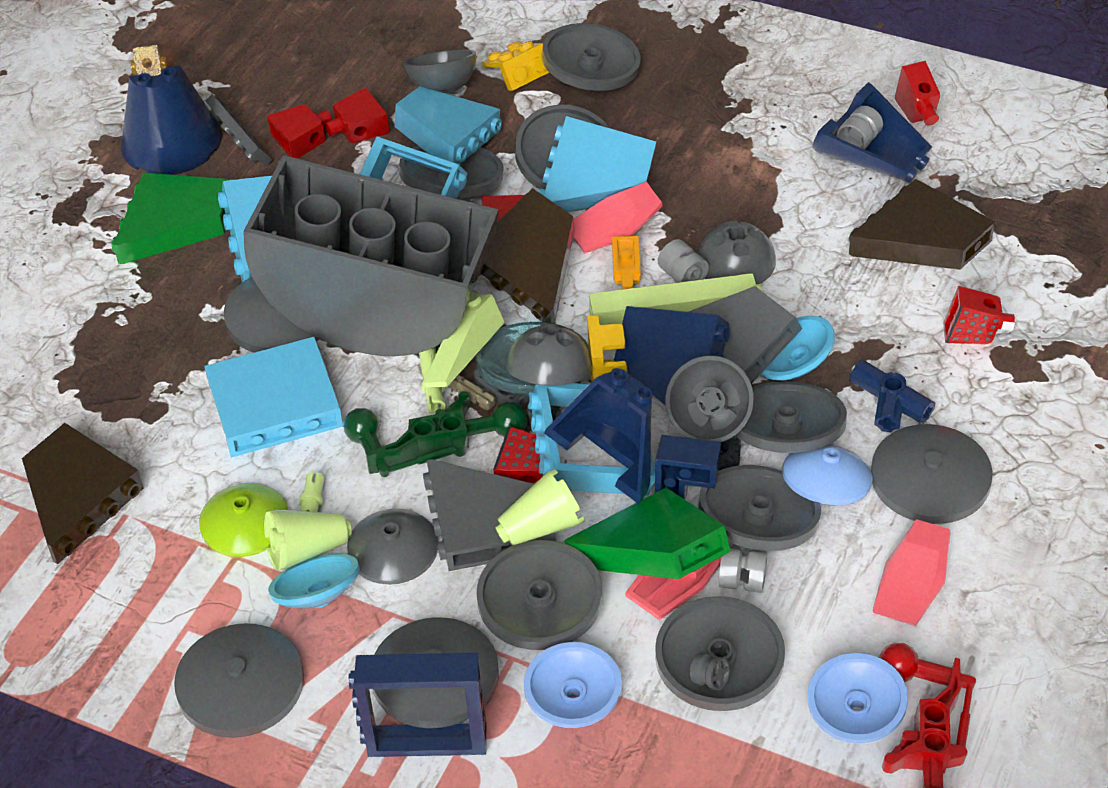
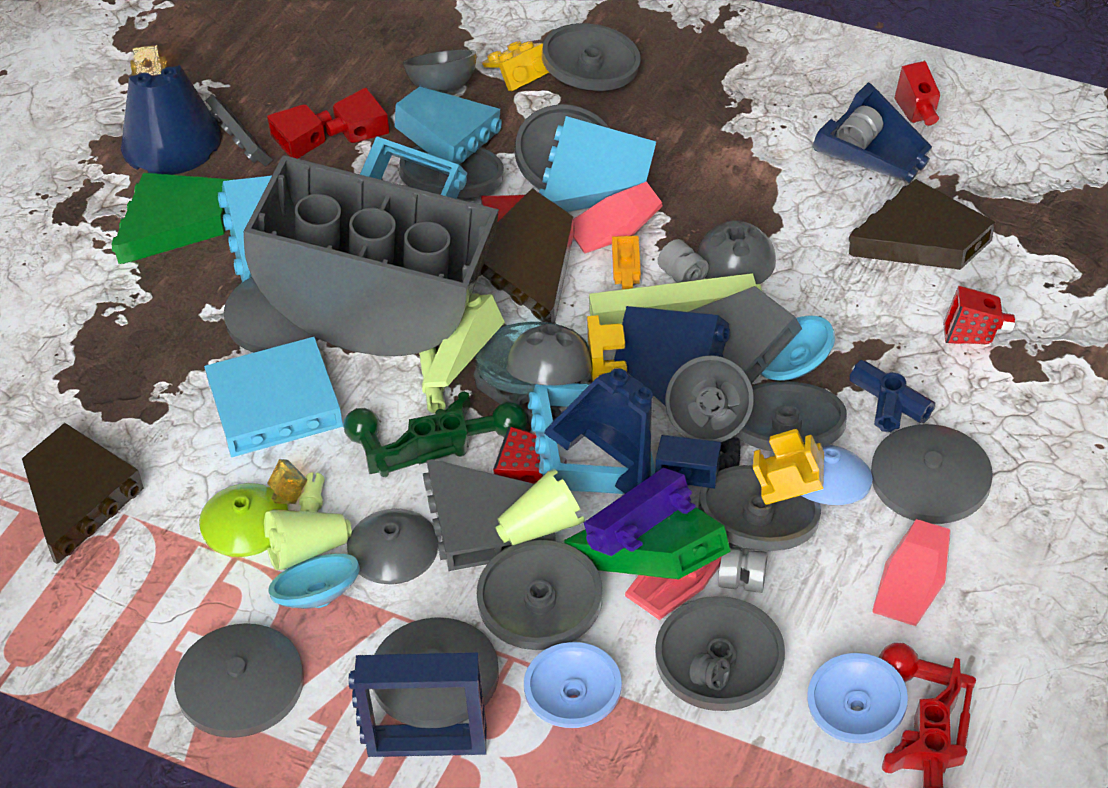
dark tan axle [448,374,496,411] -> none
none -> clear yellow bracket [267,459,308,504]
none -> dark purple brick [583,468,696,557]
none -> yellow panel [753,429,824,505]

